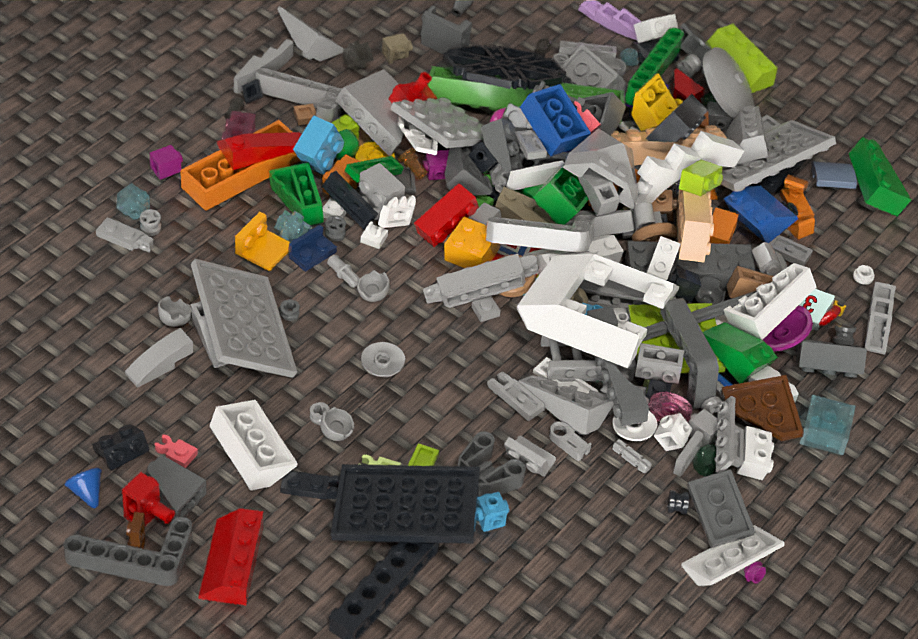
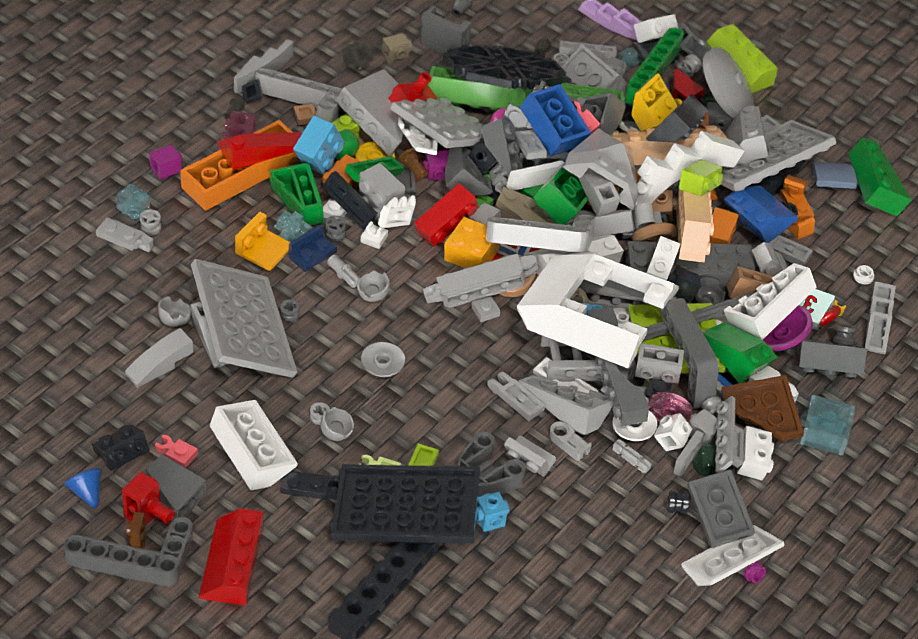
light grey wedge [277,6,344,61] -> none

